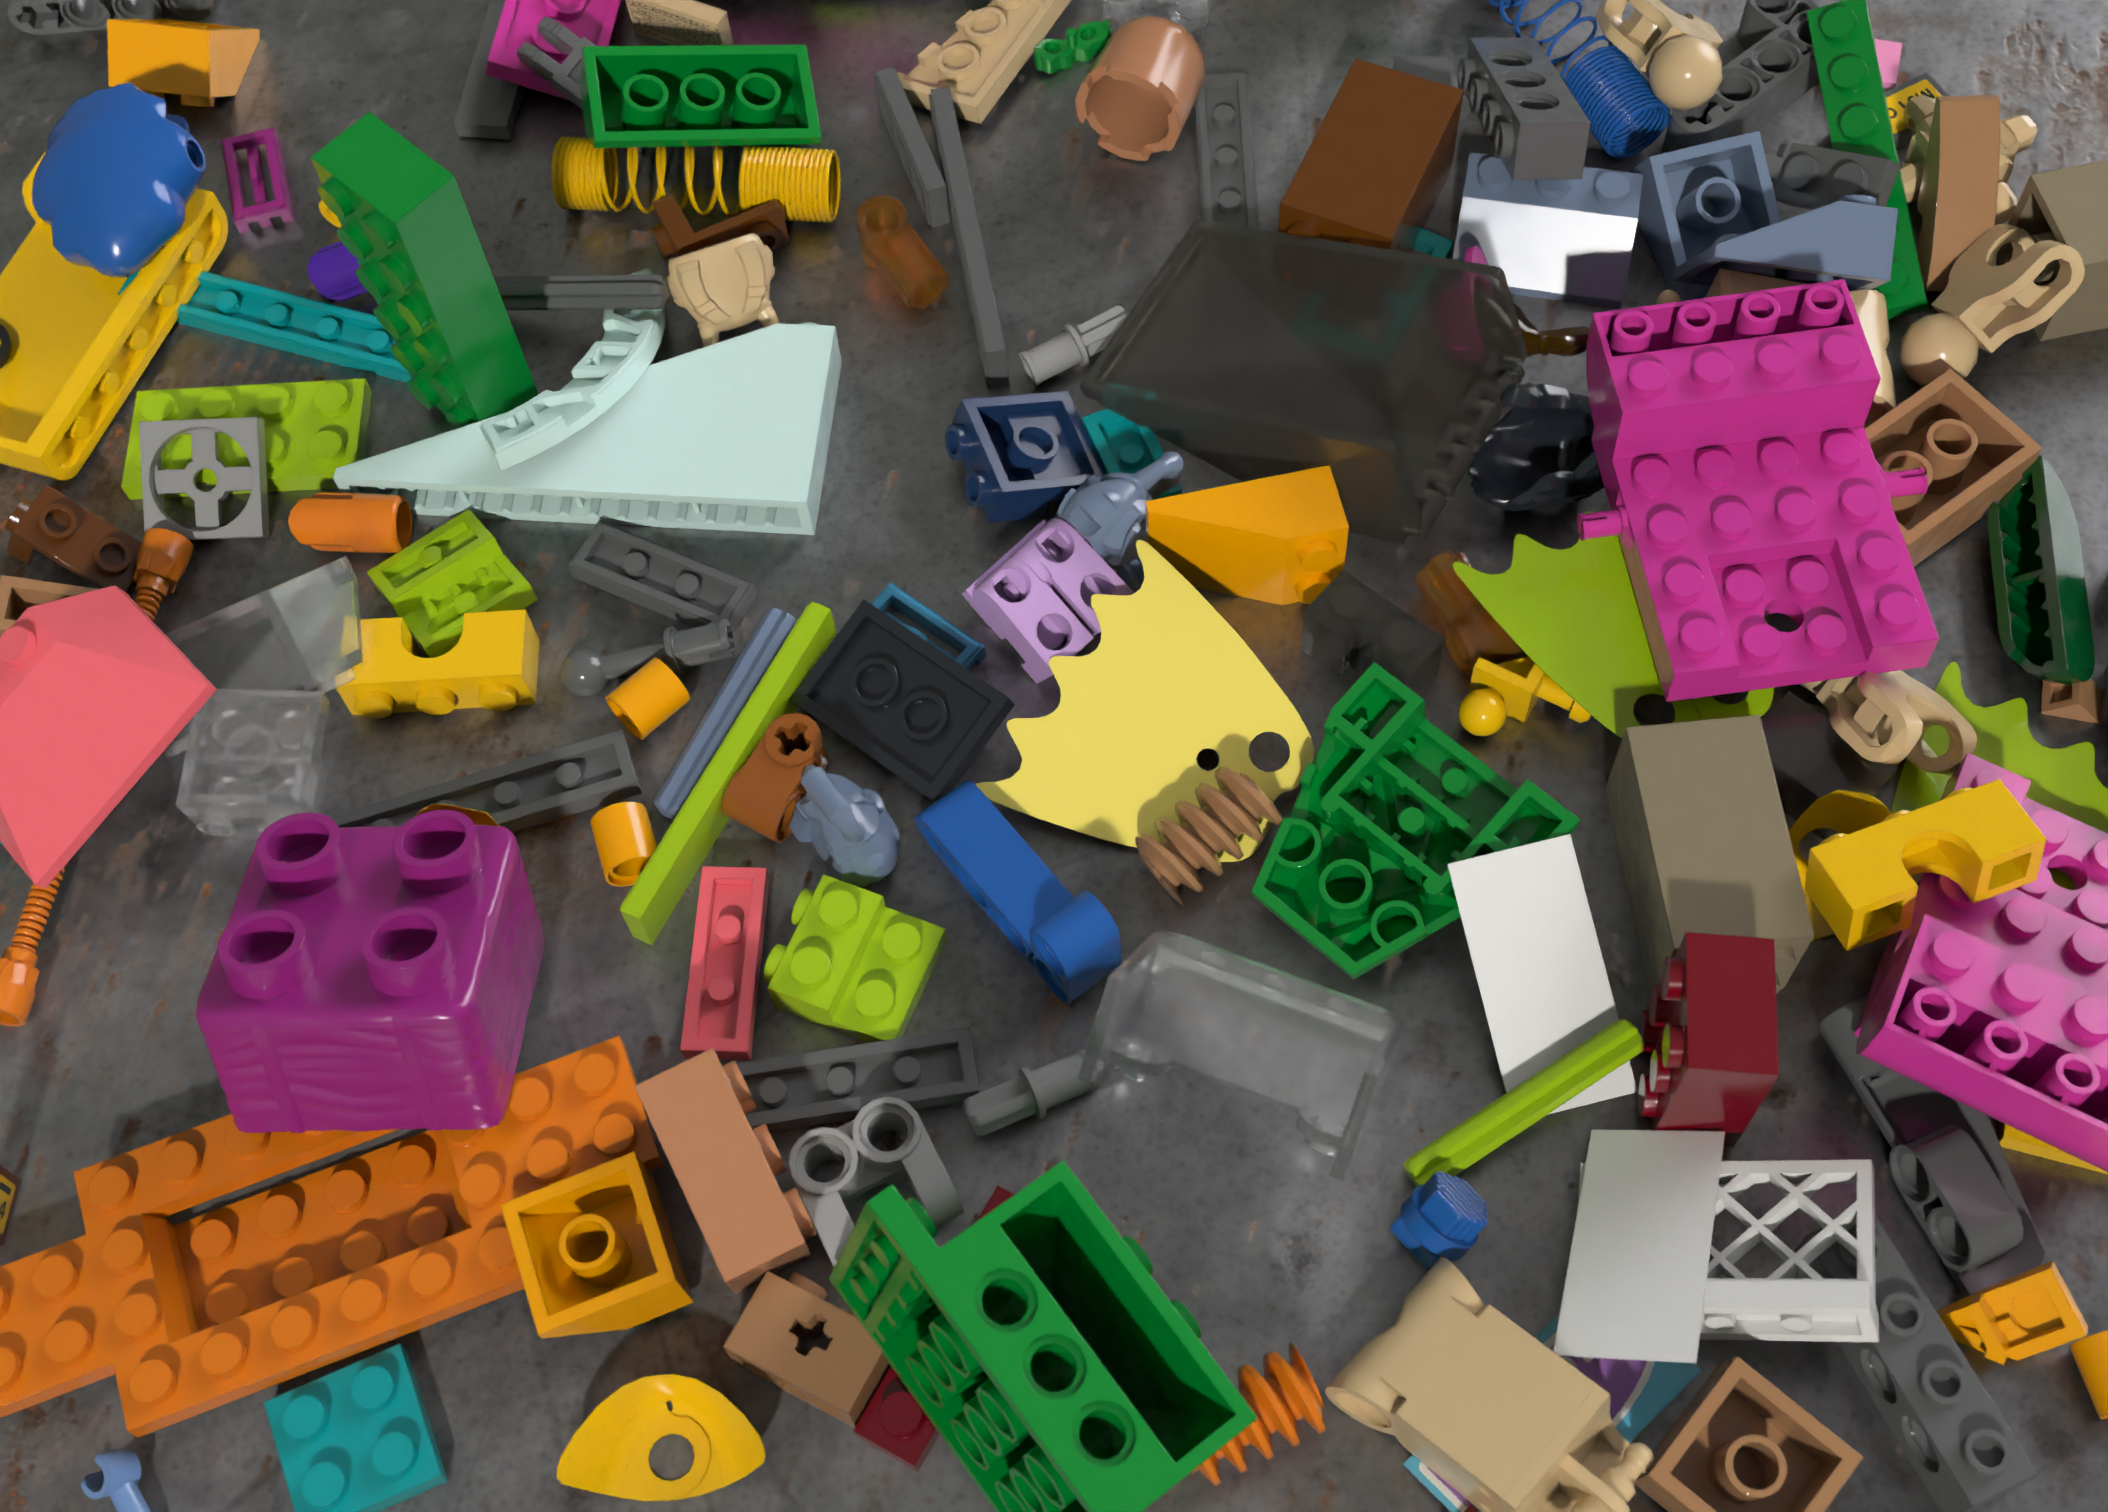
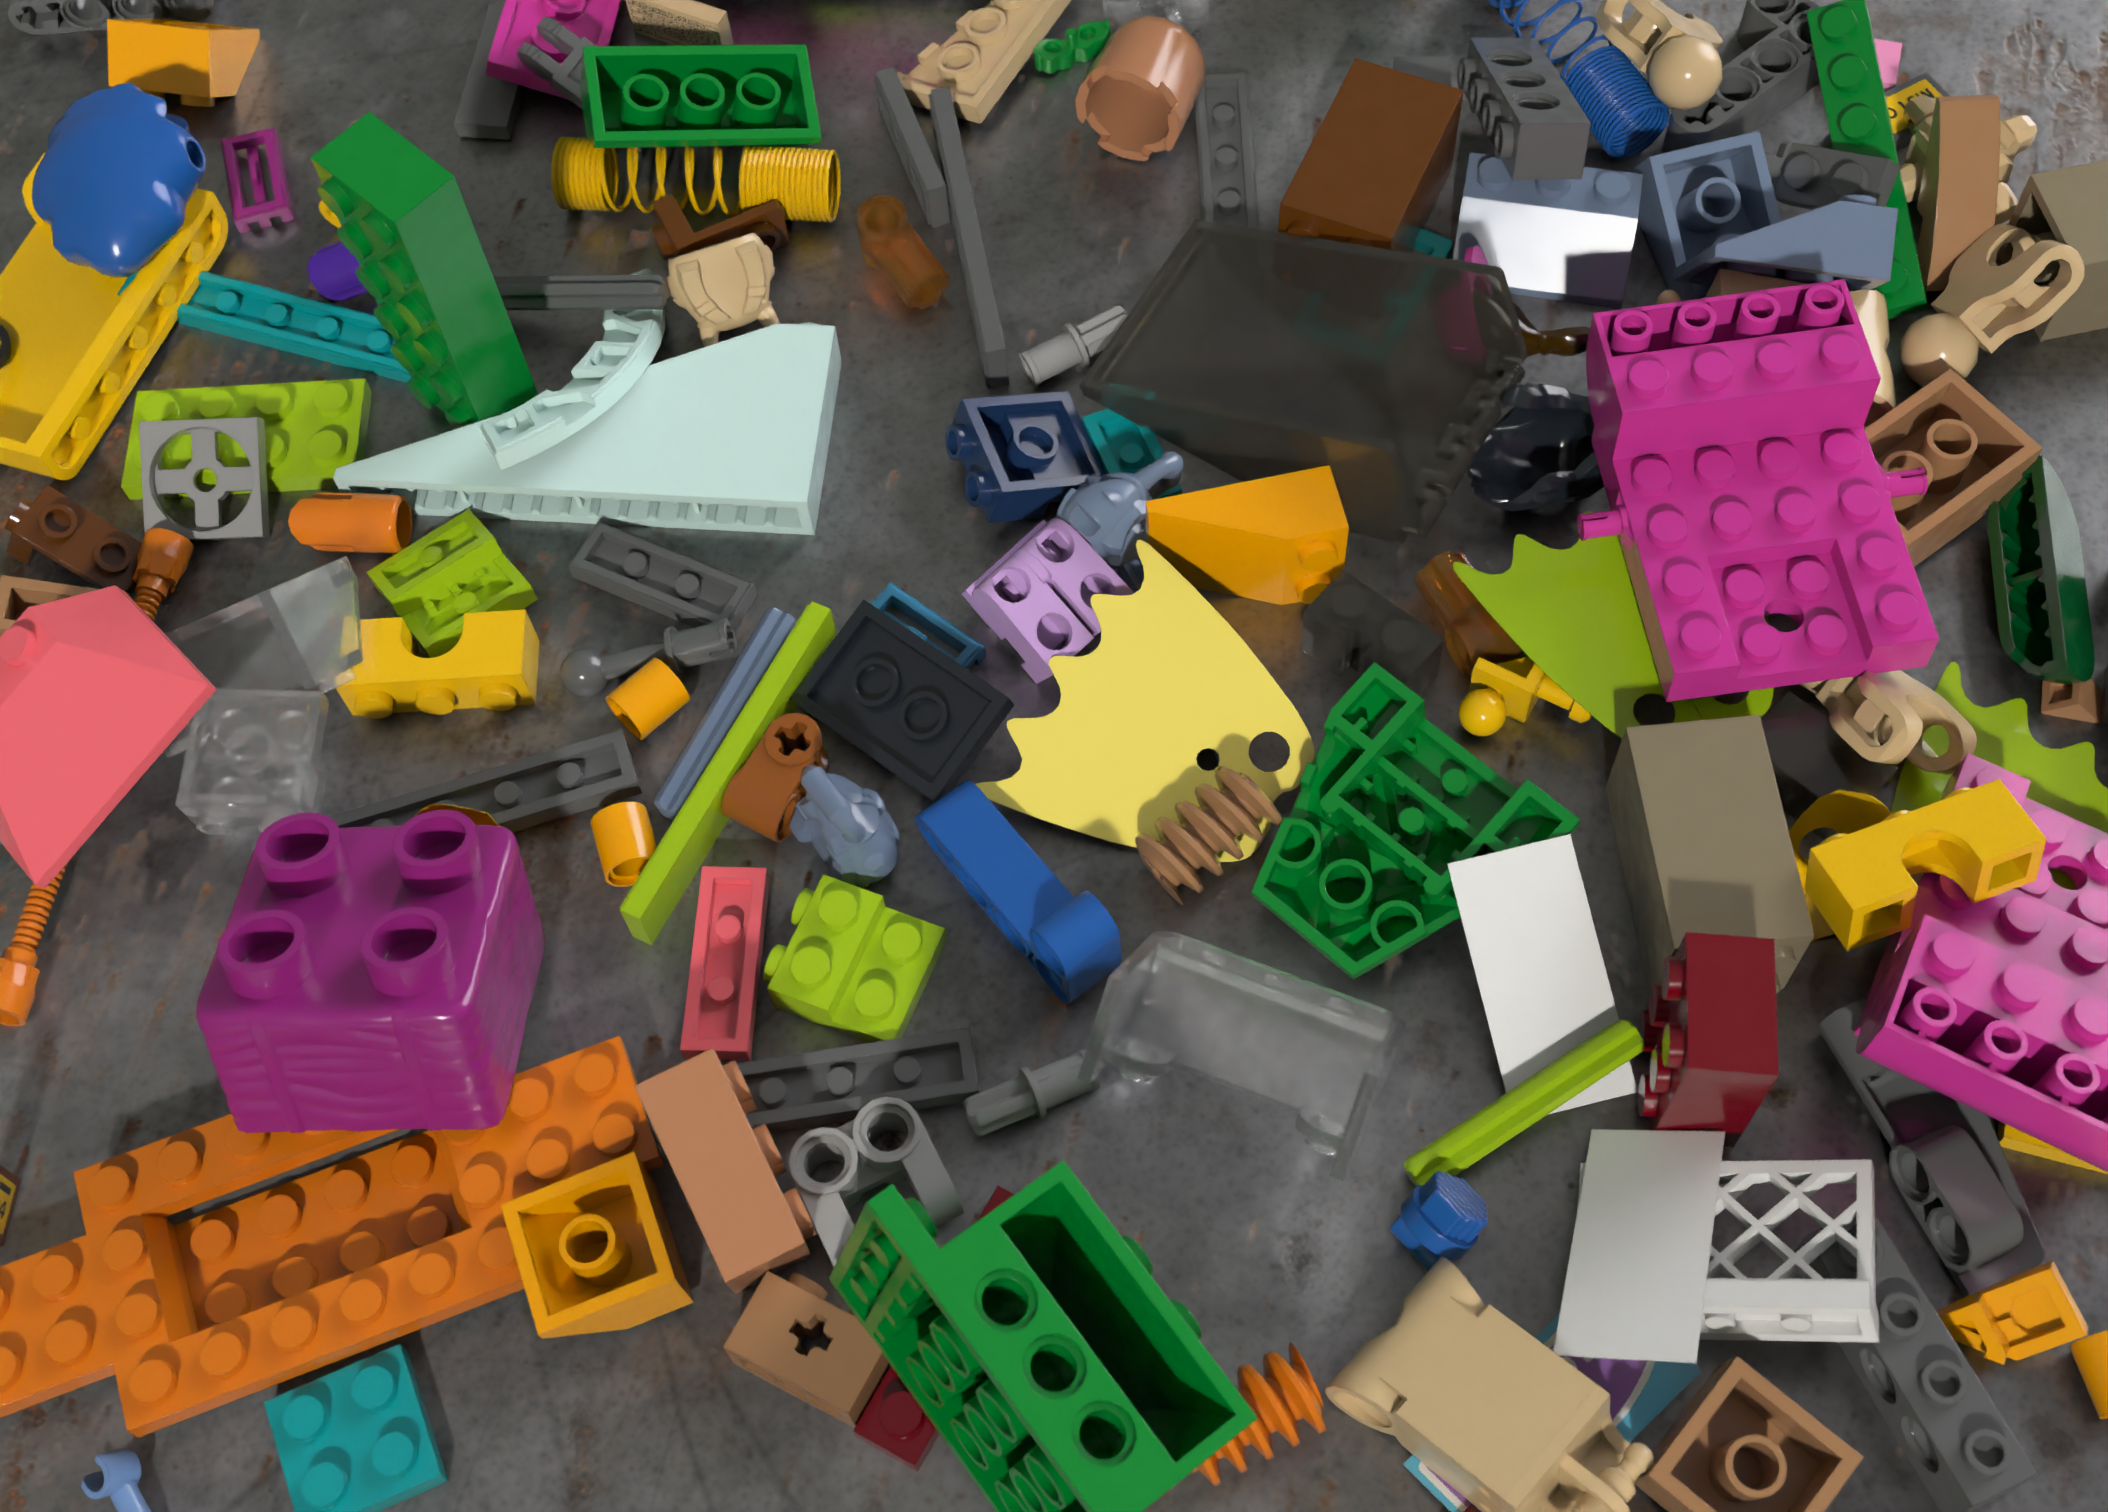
yellow piece [557,1374,766,1501] -> none

